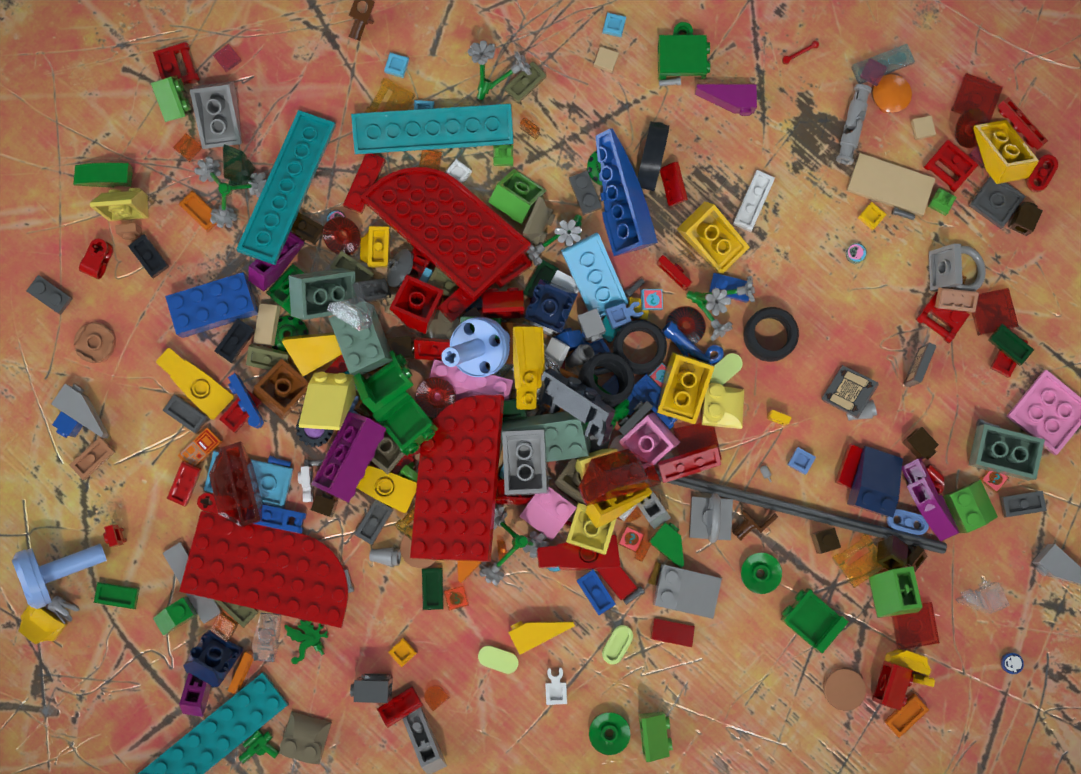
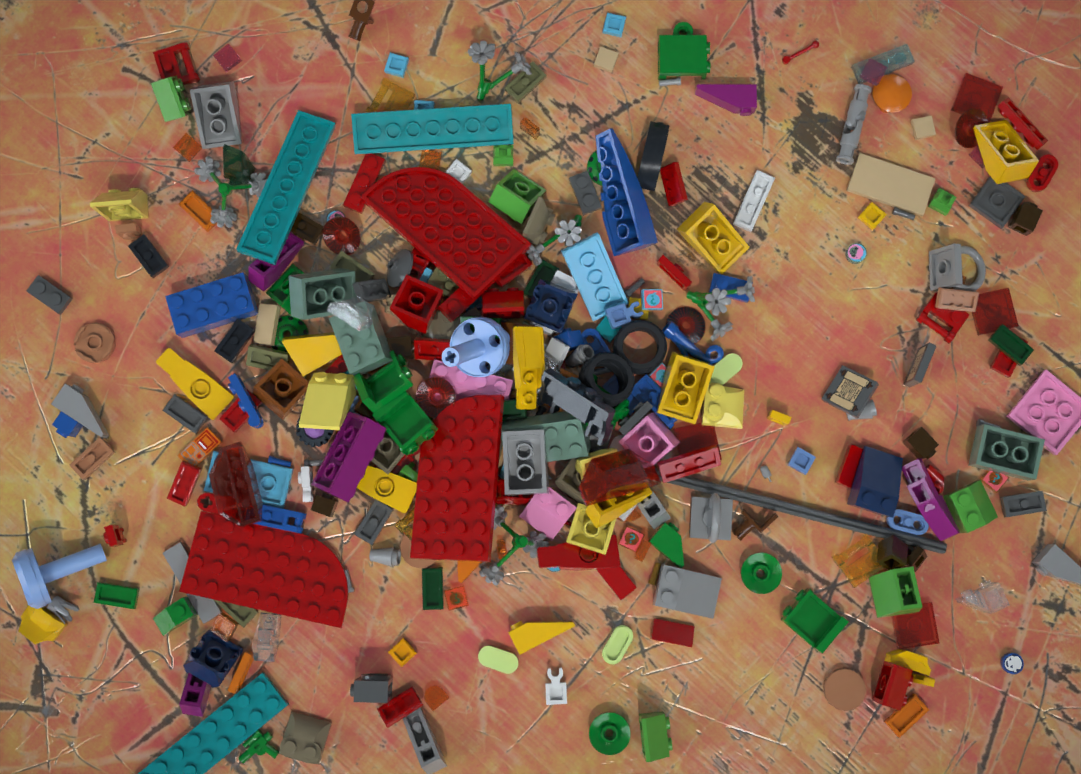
green slope [73,163,133,188] -> none
red piece [79,238,113,279] -> none
green piece [284,620,328,665] -> none
yellow slope [360,226,390,268] -> none
blue plate [576,569,616,615] -> none
light grey brick [577,308,606,342] -> none
dark grey piece [623,586,645,605] -> none
black tyre [744,307,799,362] -> none
dark brown brick [810,528,841,554] -> none
red plate [923,140,978,192] -> none

